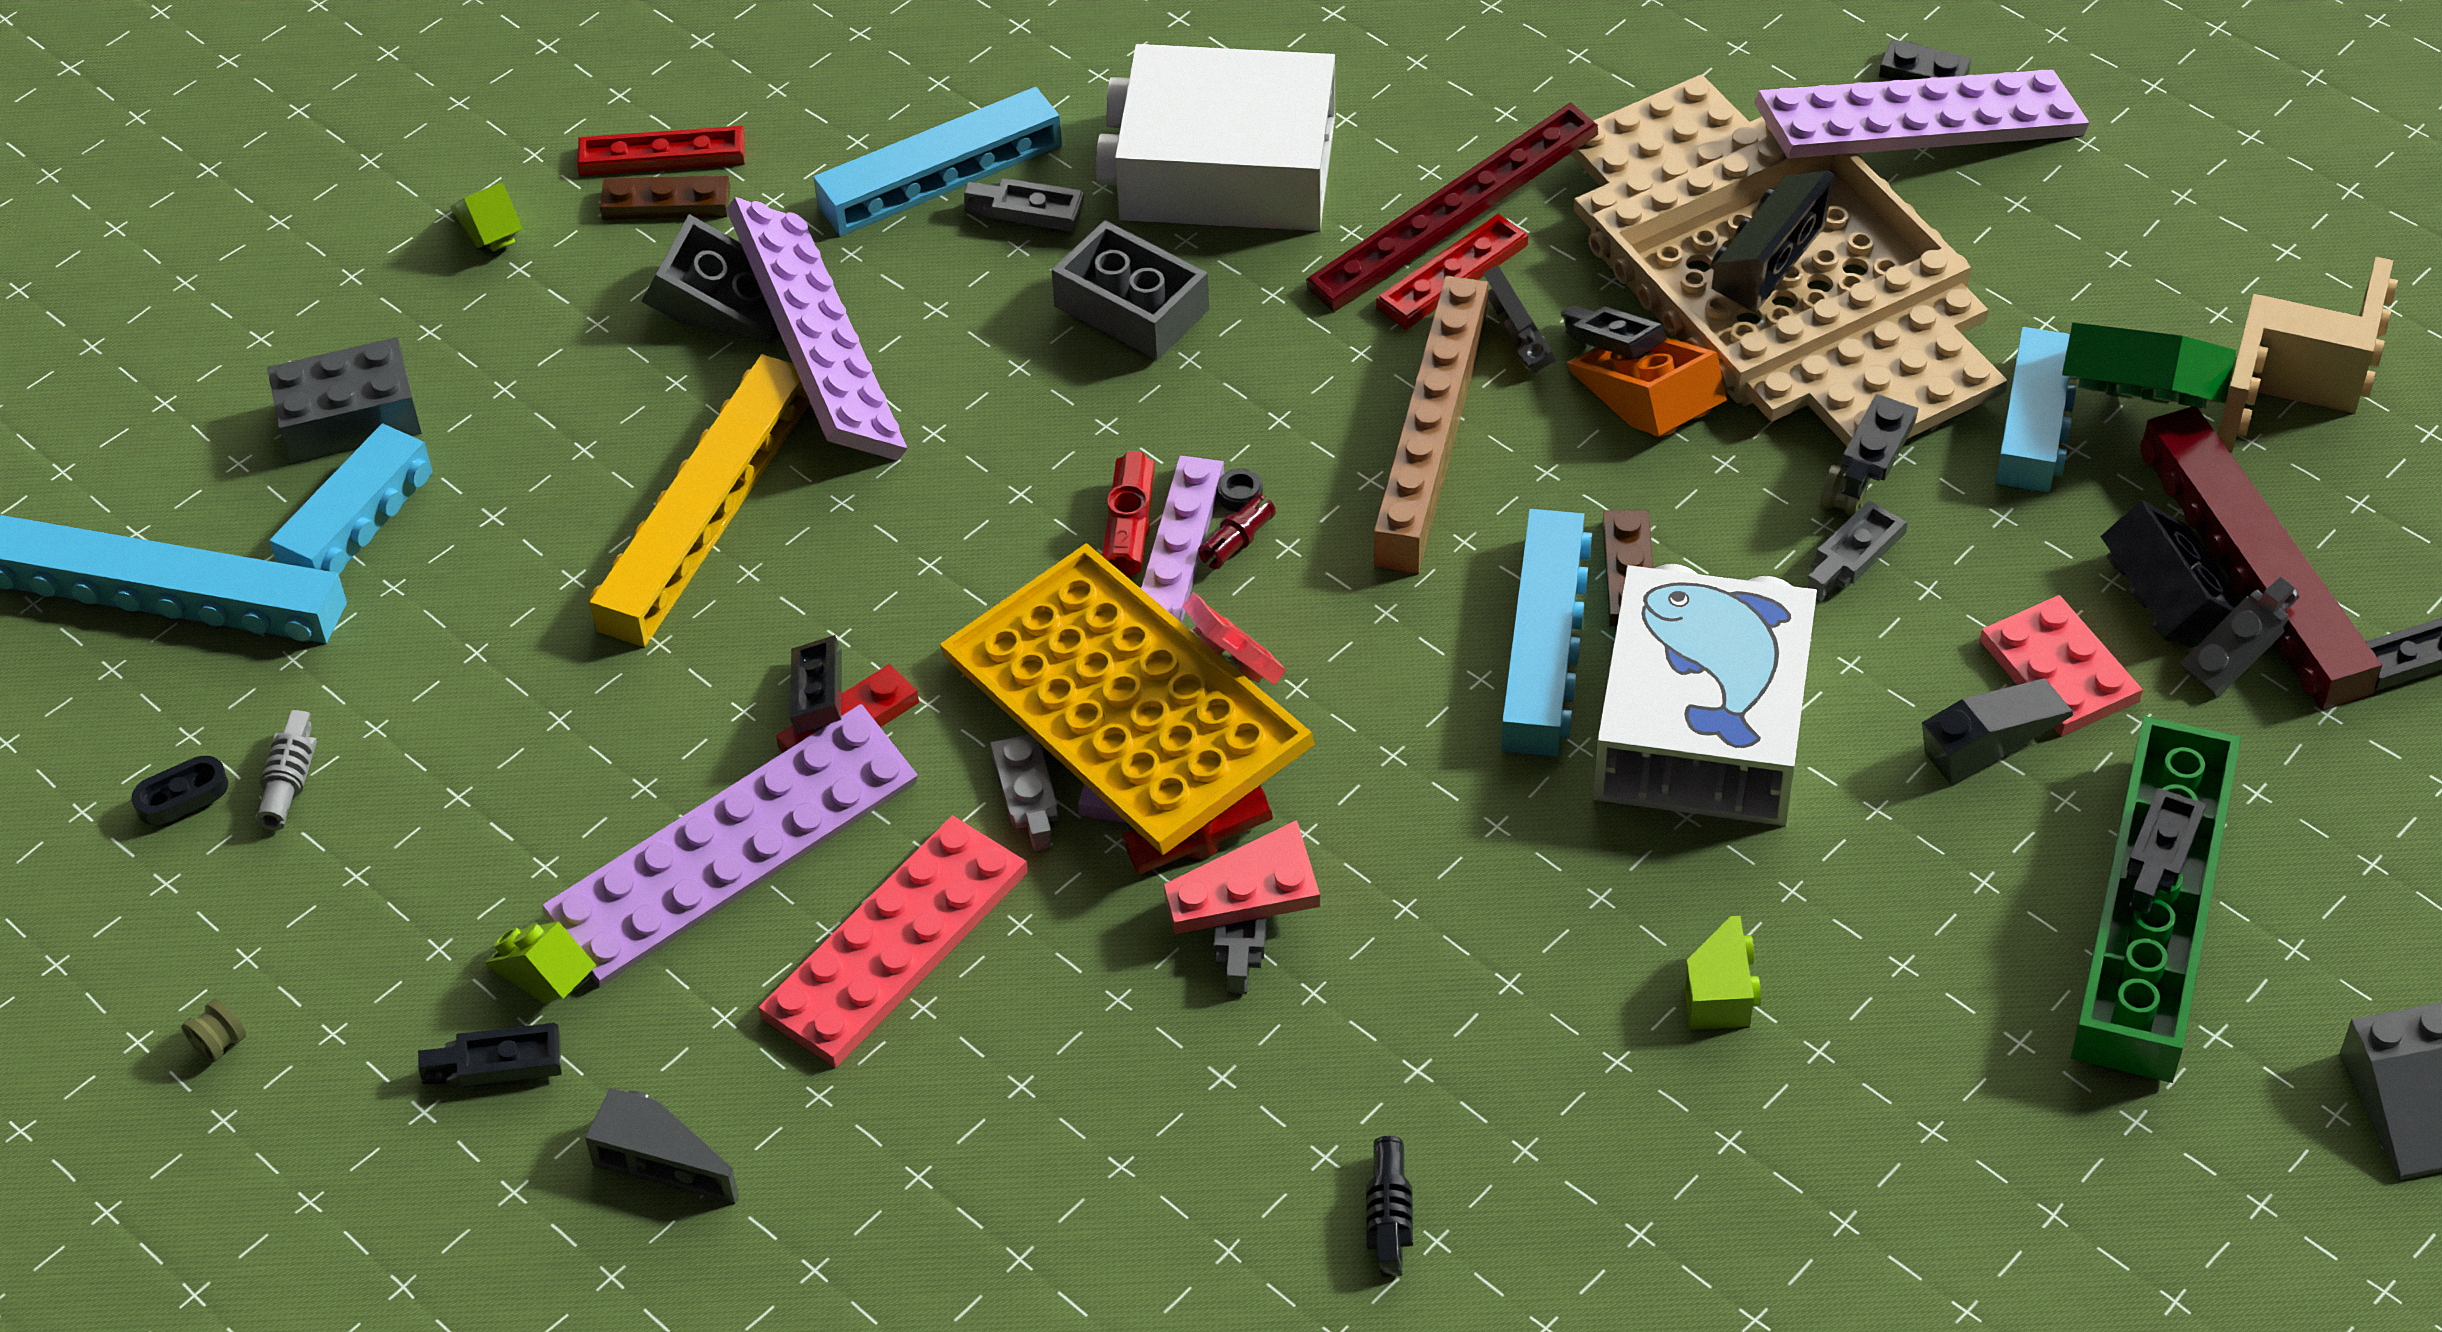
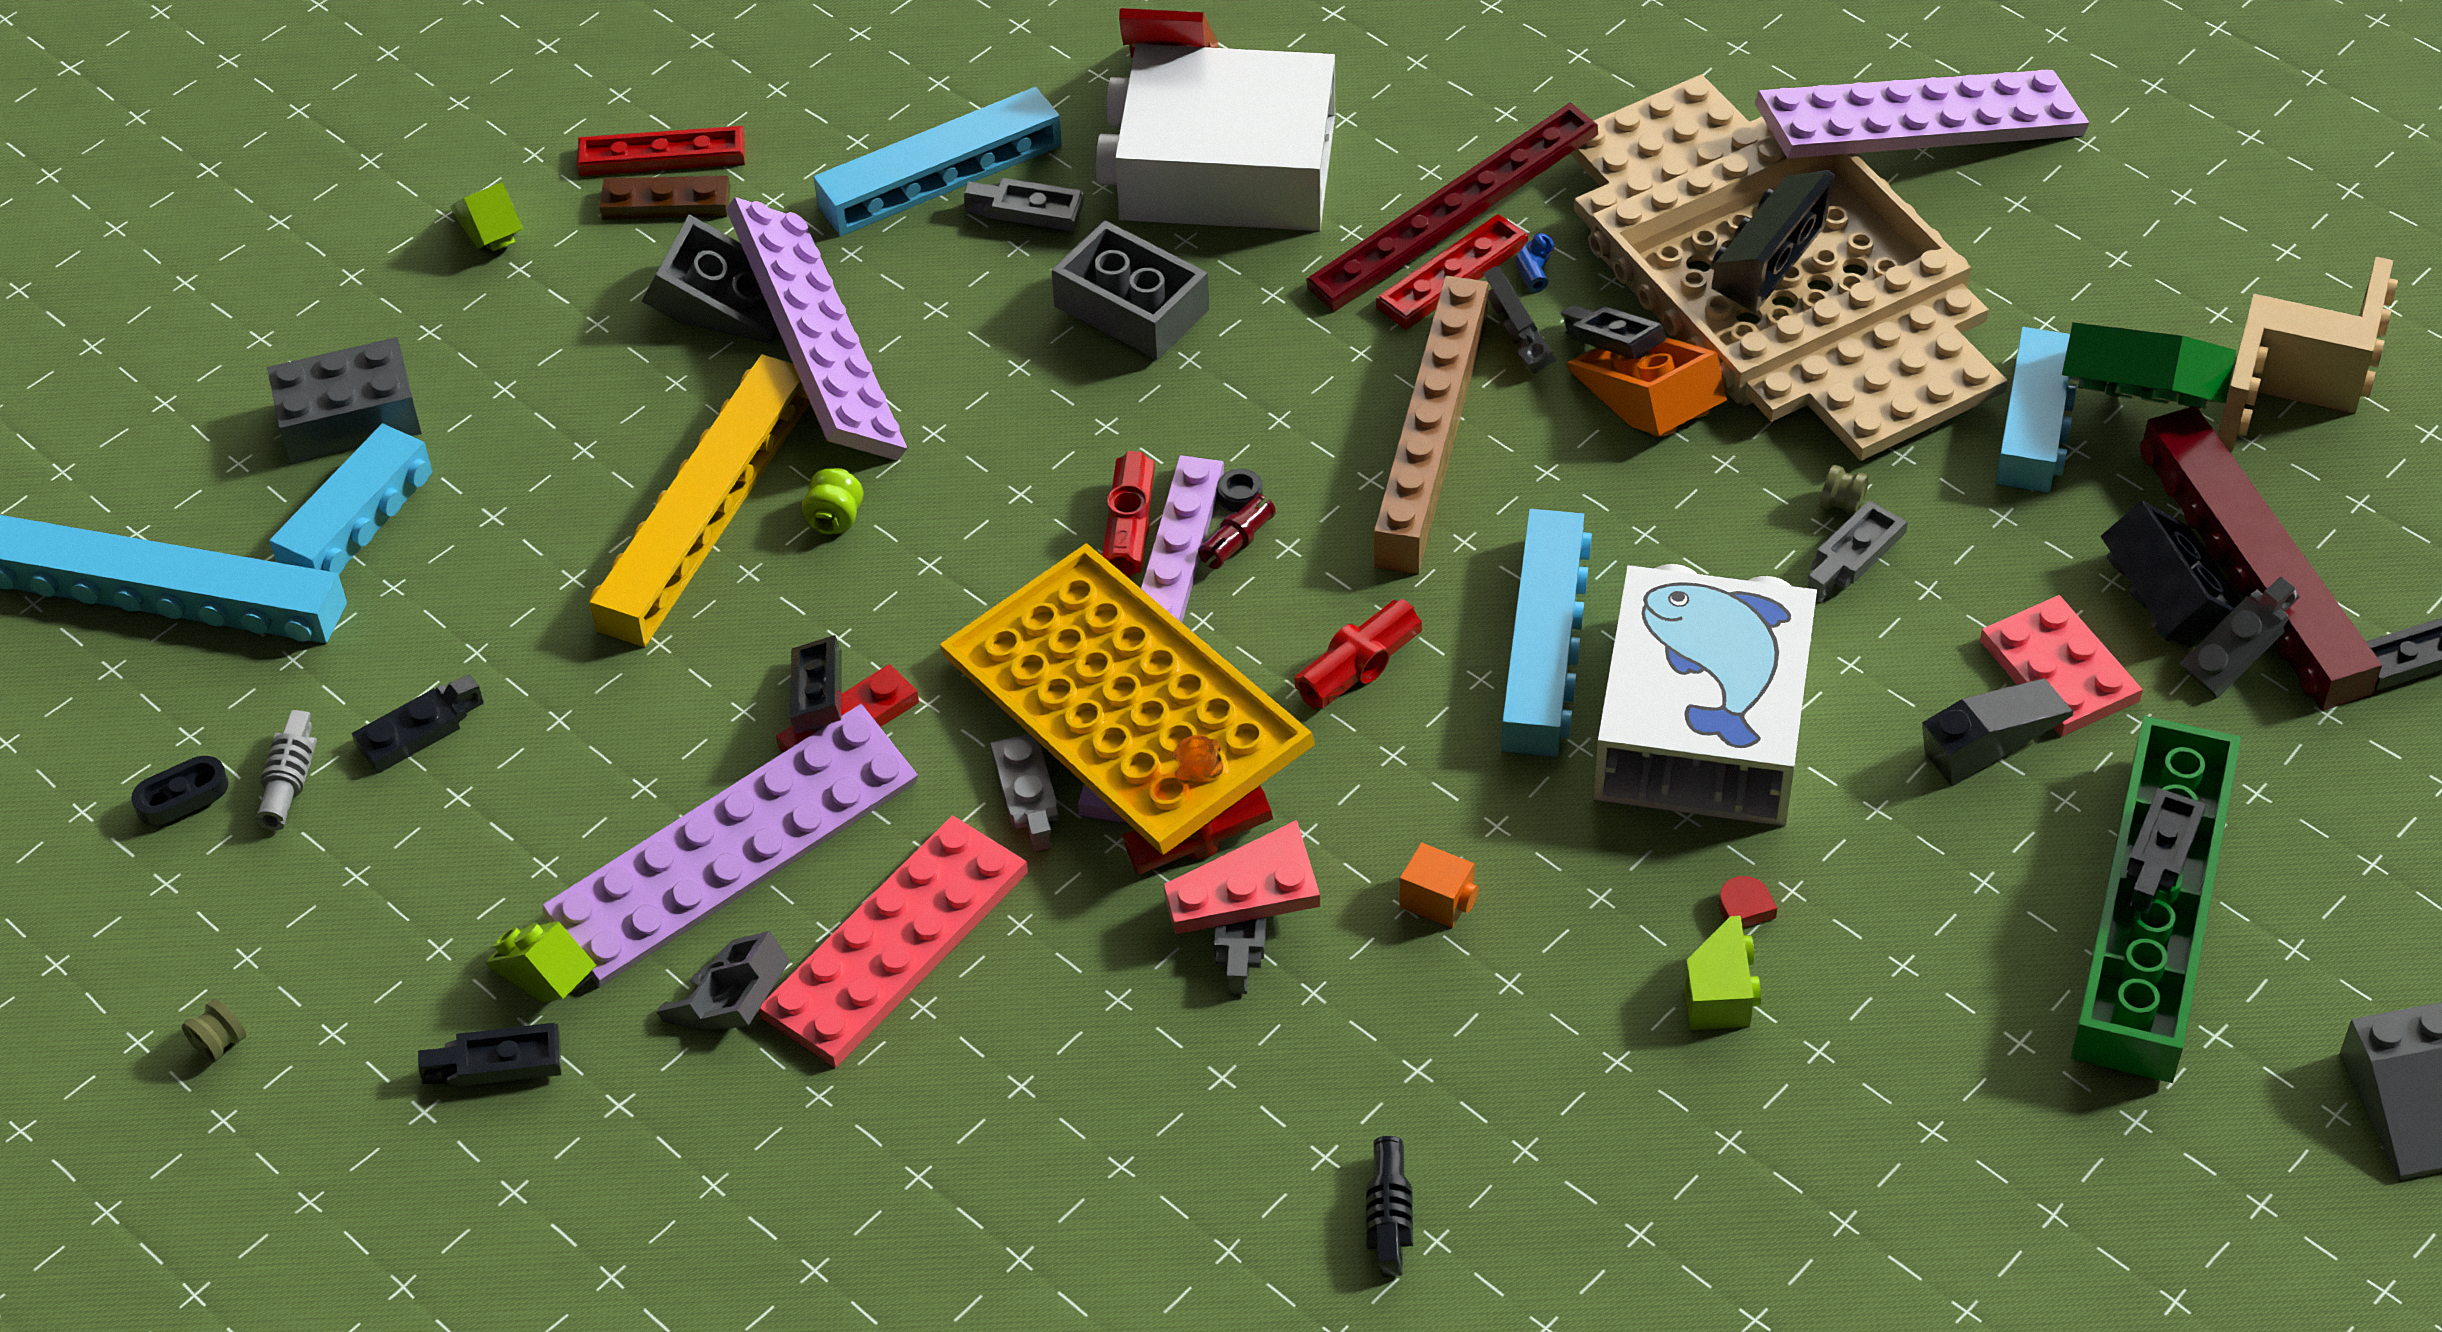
dark grey slope [585,1088,739,1204] -> none
coral wing [1182,592,1286,685] -> none
reddish brown plate [1603,510,1654,626] -> none
black hinge [1841,394,1919,499] -> none
plate [1879,39,1972,80] -> none
none -> black hinge [351,674,484,773]
none -> dark grey slope [656,931,790,1029]
none -> lime piece [801,468,864,534]
none -> red slope [1119,8,1218,58]
none -> clear orange plate [1173,735,1224,784]
none -> red piece [1294,599,1422,710]
none -> orange brick [1399,842,1479,928]
none -> blue arm [1515,233,1554,293]
none -> red tile [1719,876,1778,928]

